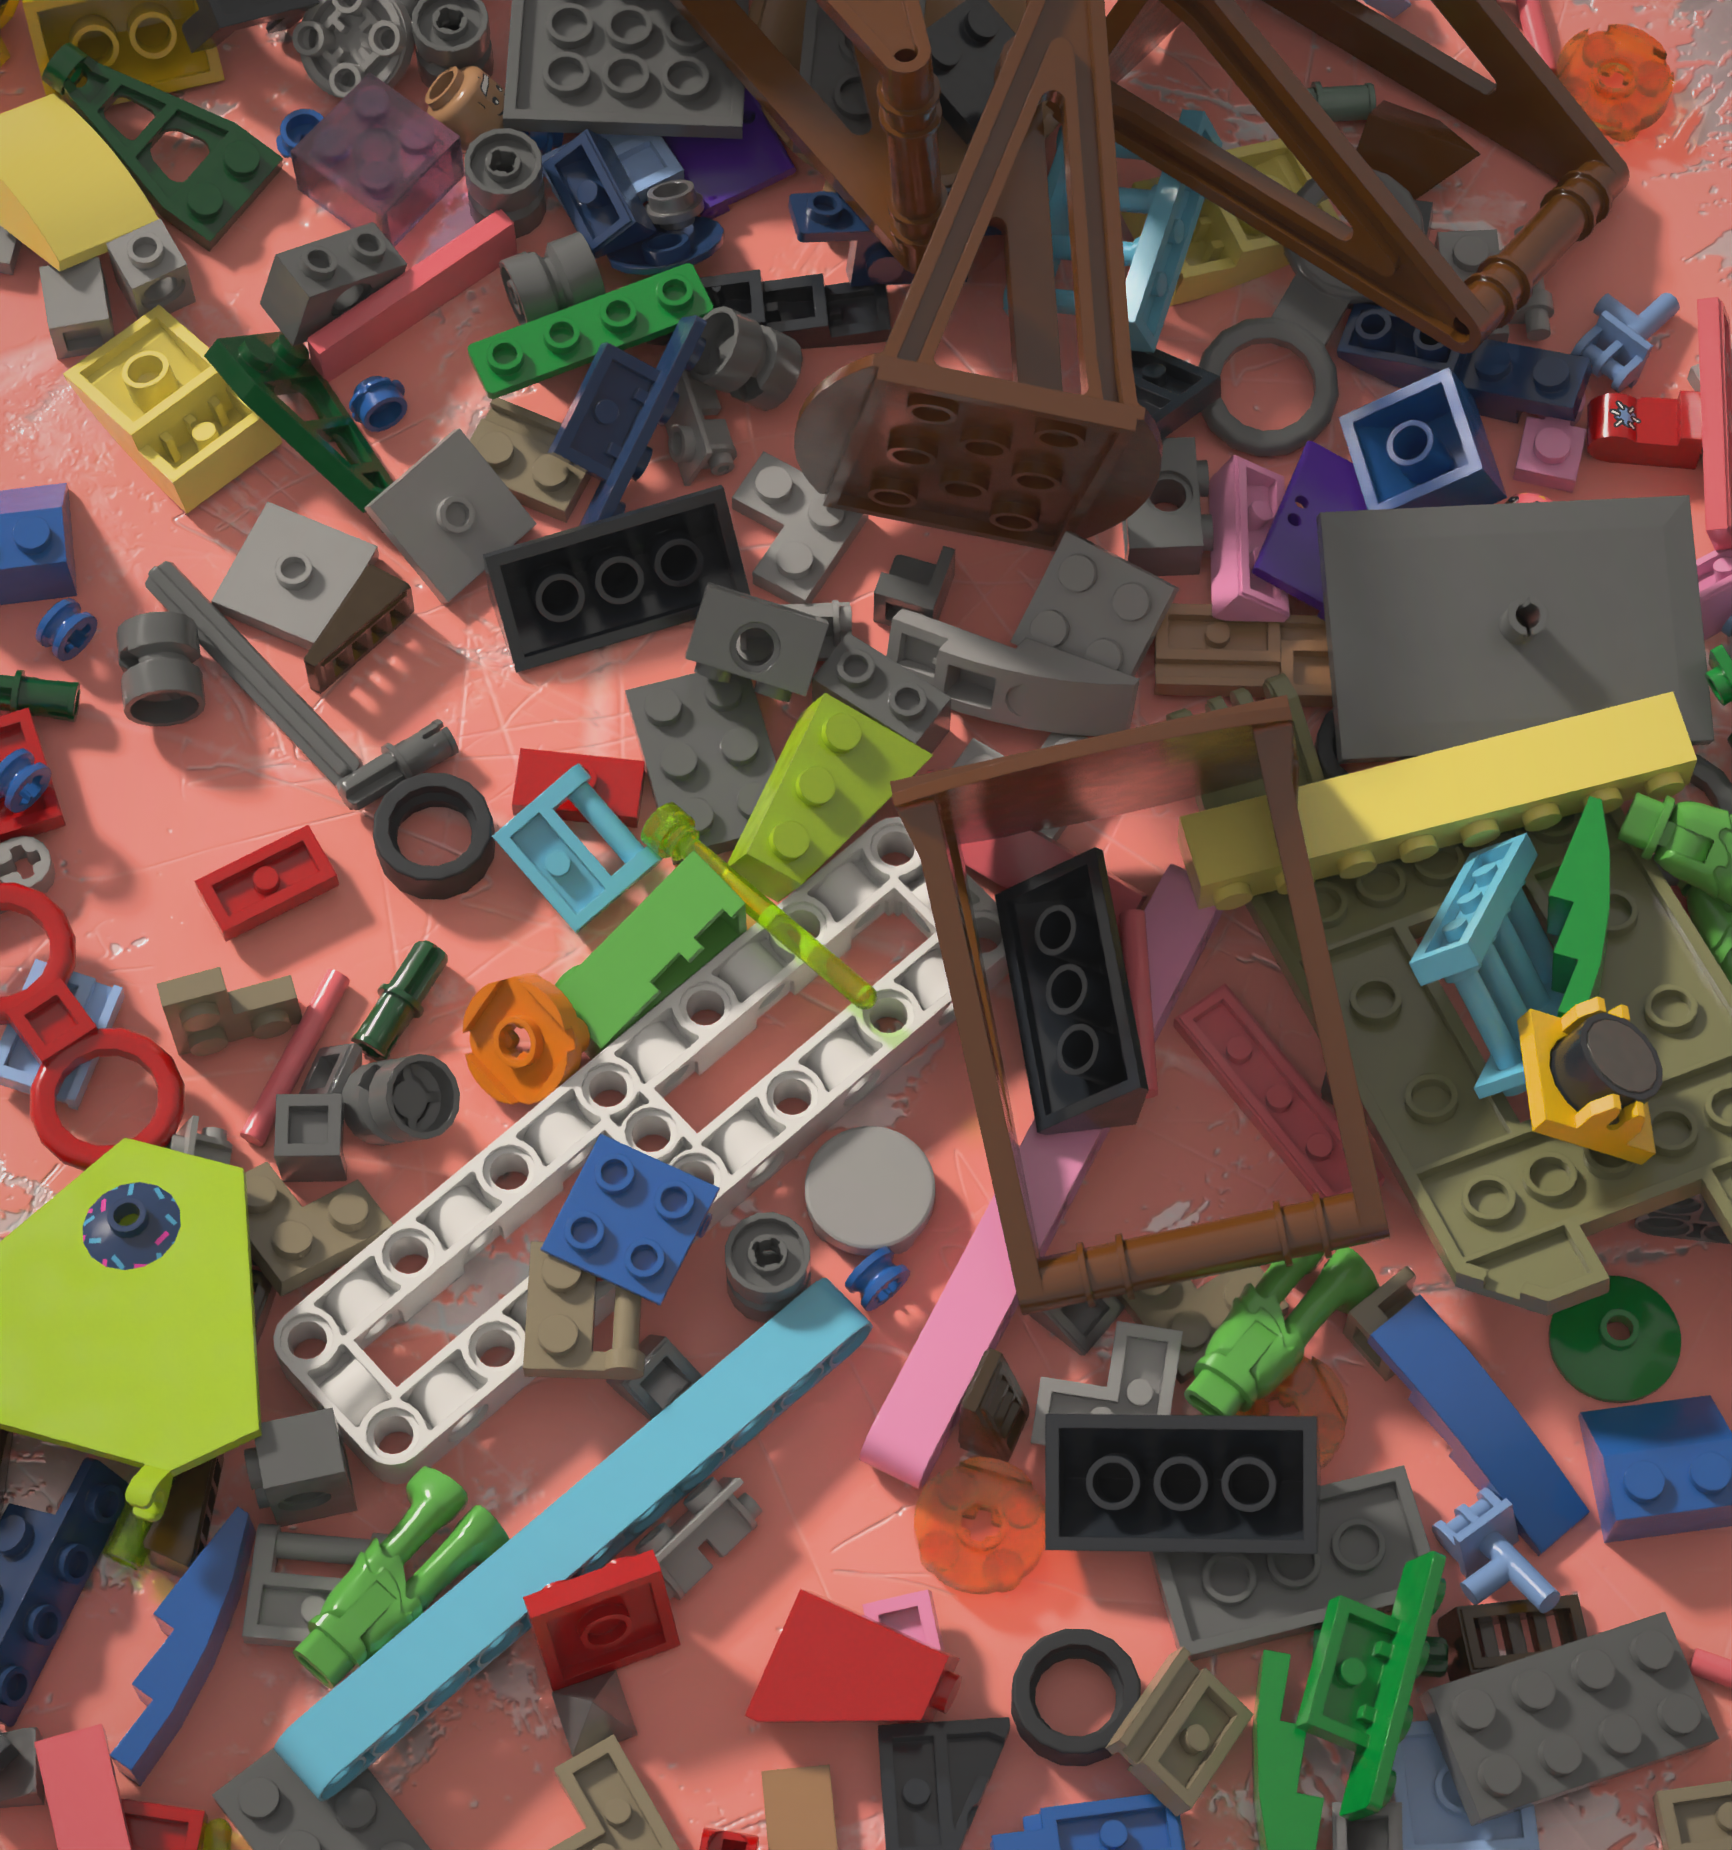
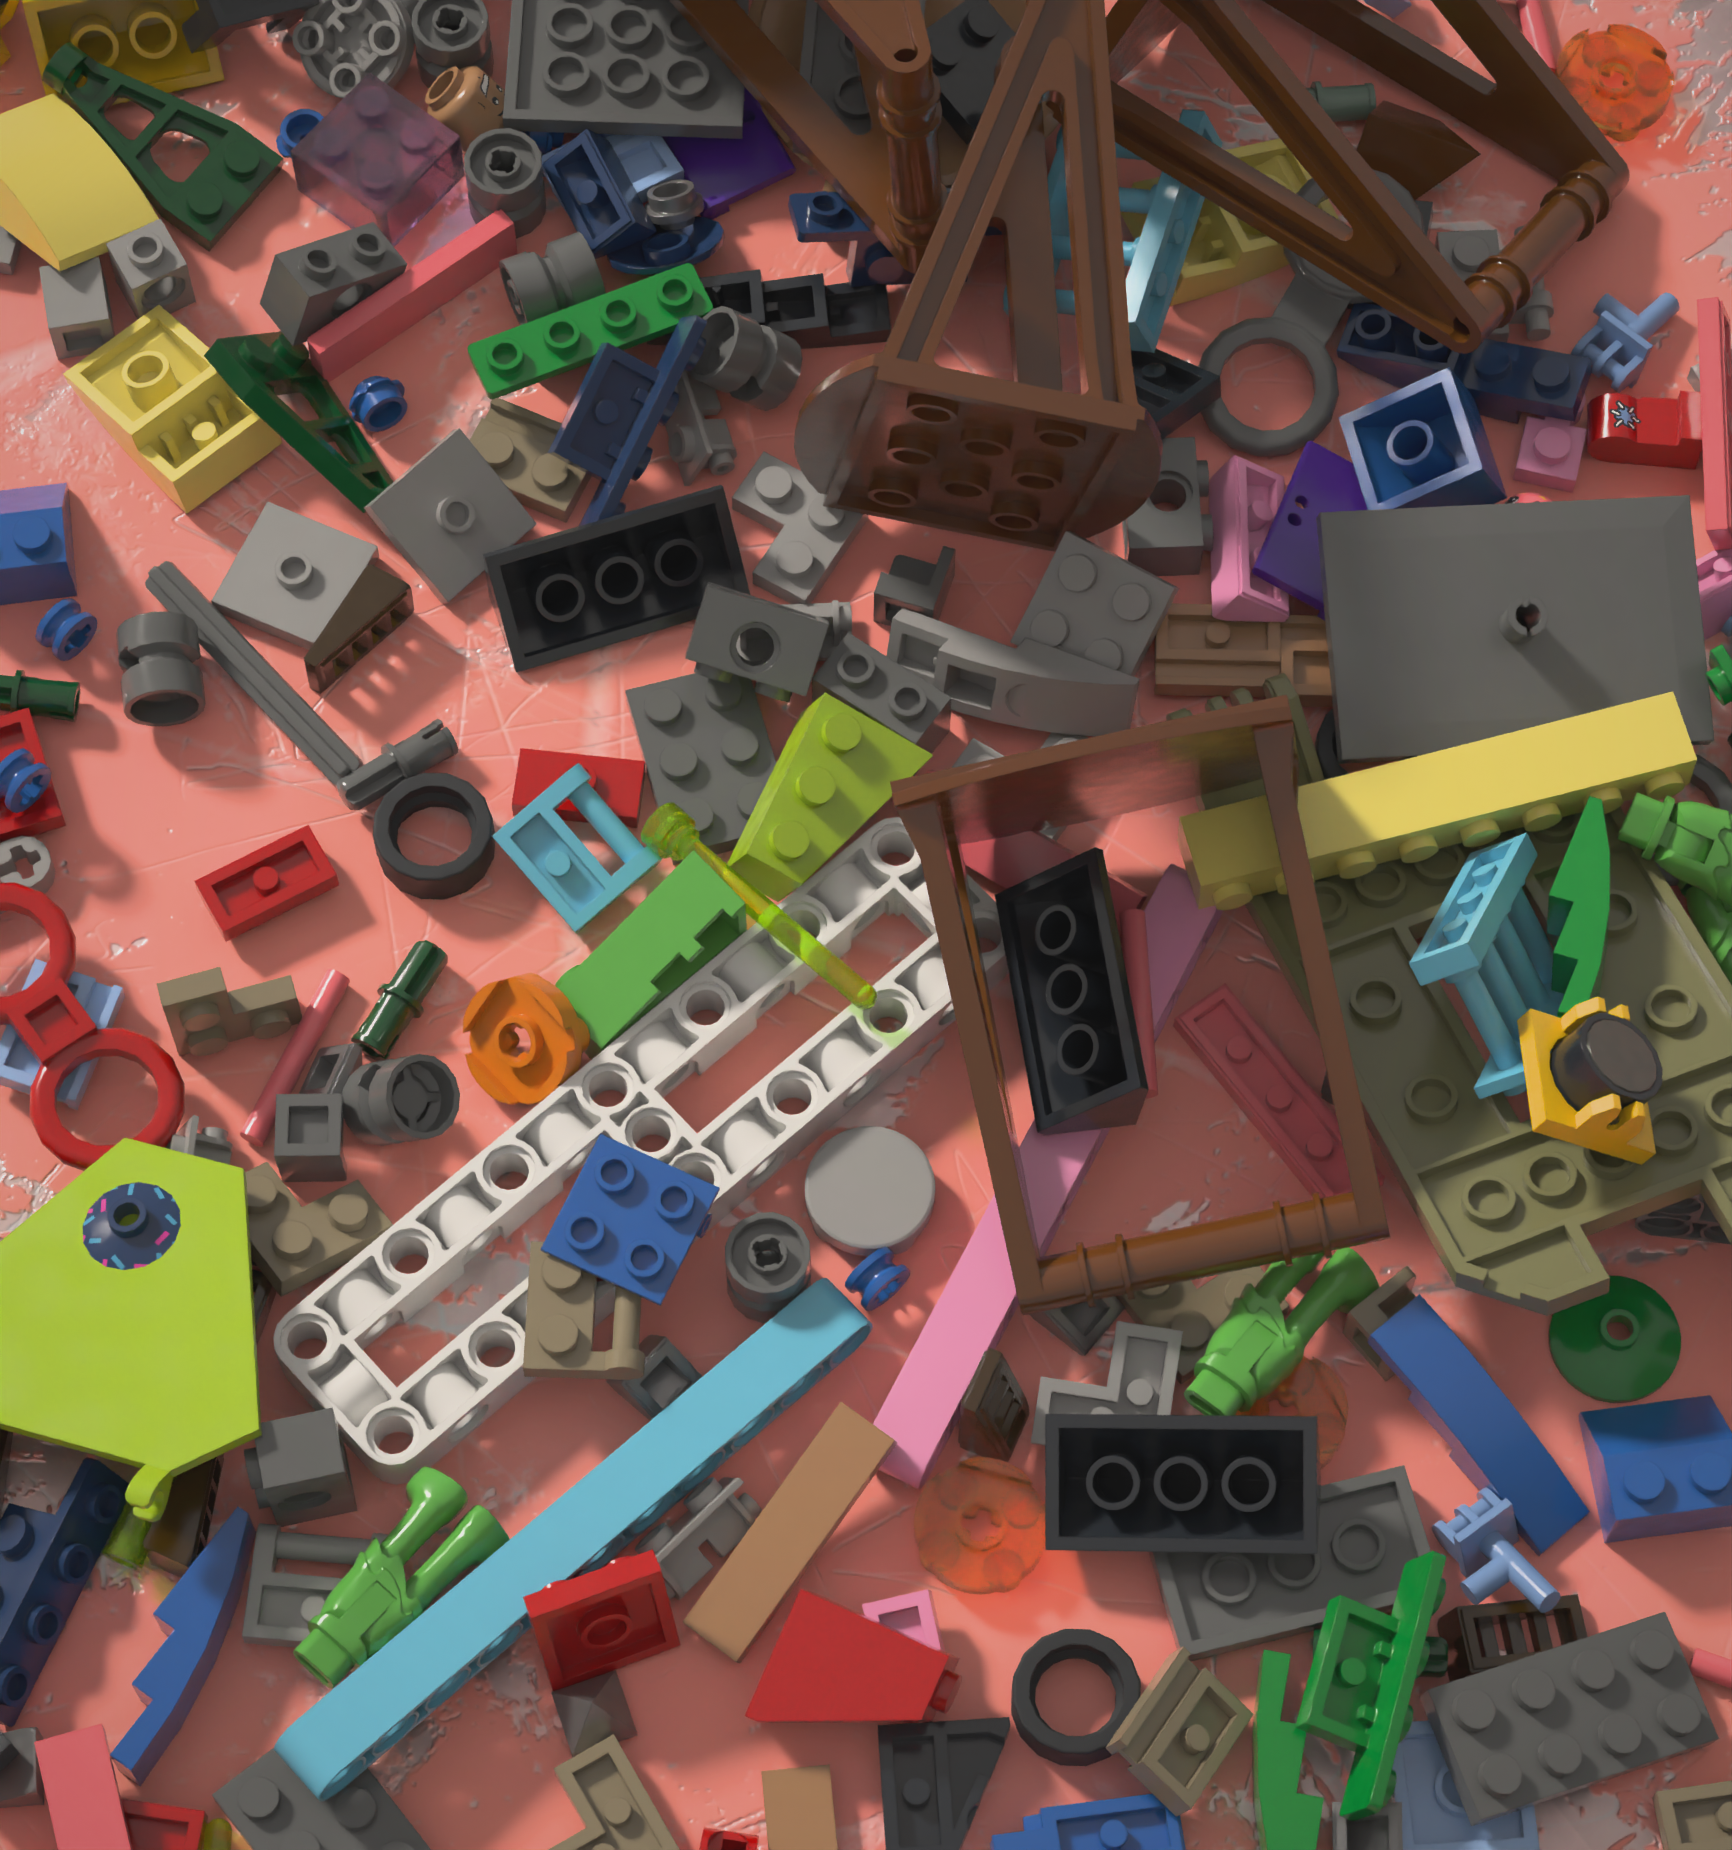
none -> medium nougat tile [683,1402,898,1664]

